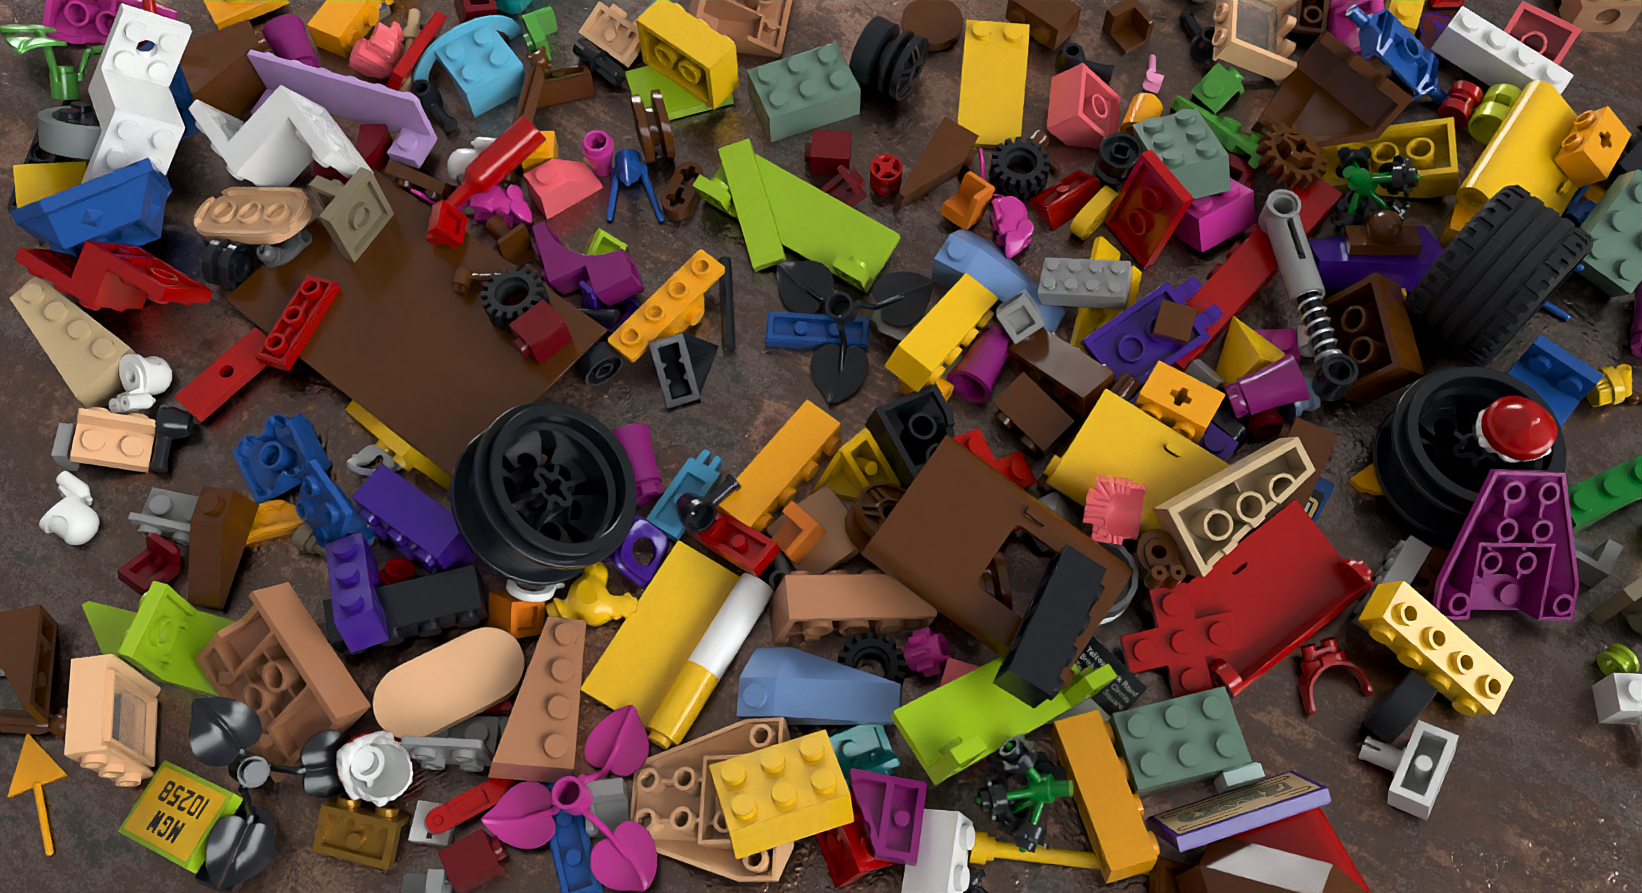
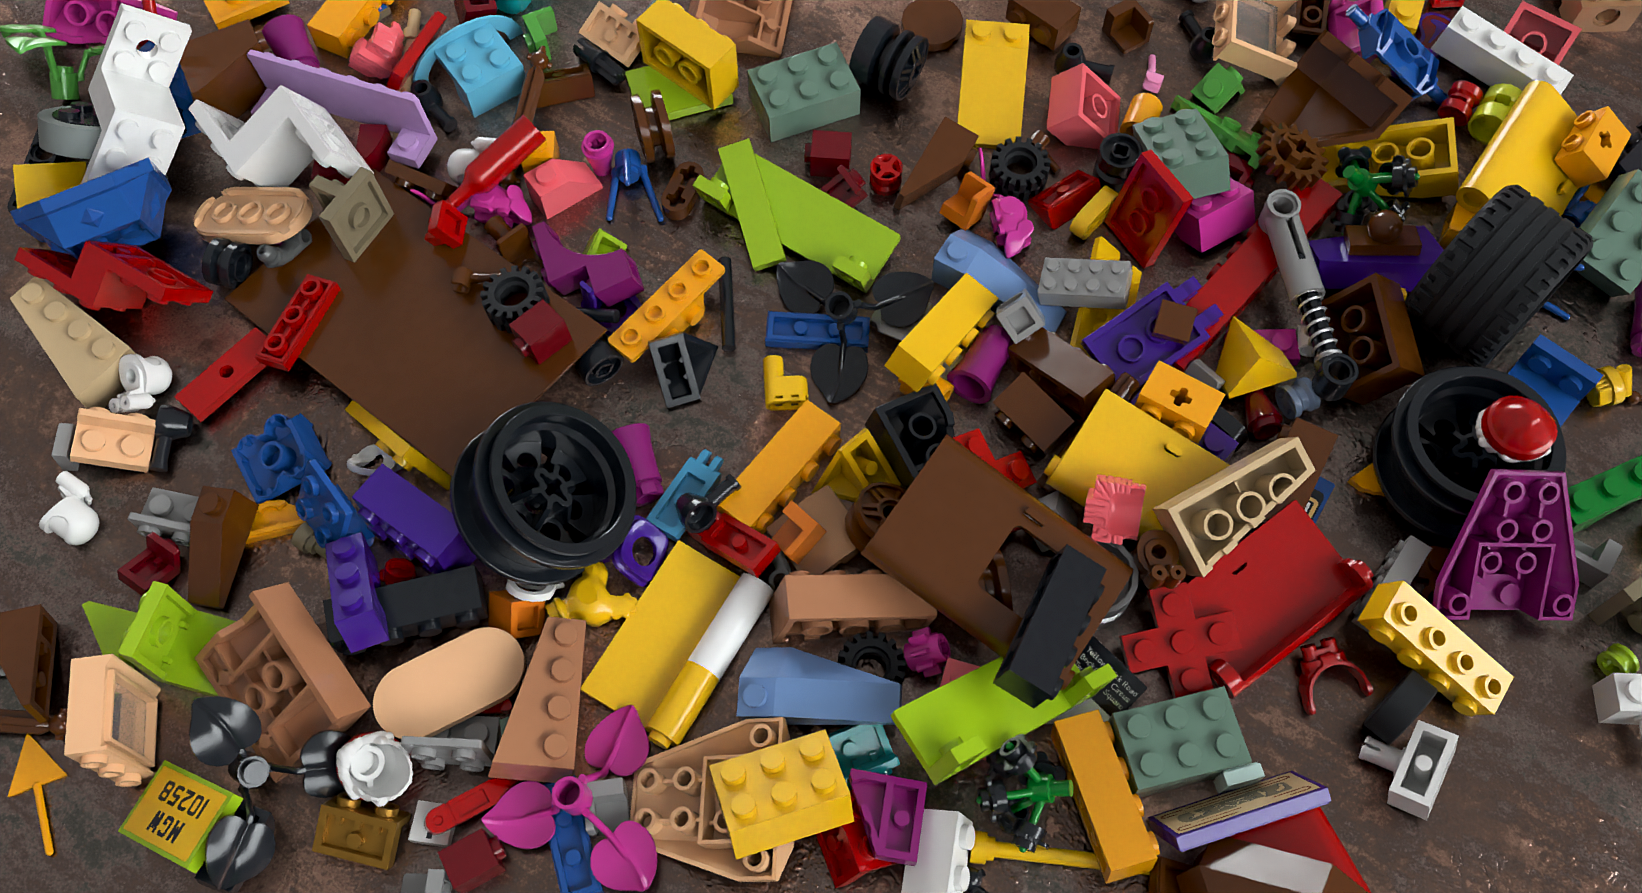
magenta plant [1223,353,1309,419] -> none
none -> yellow piece [762,355,809,411]

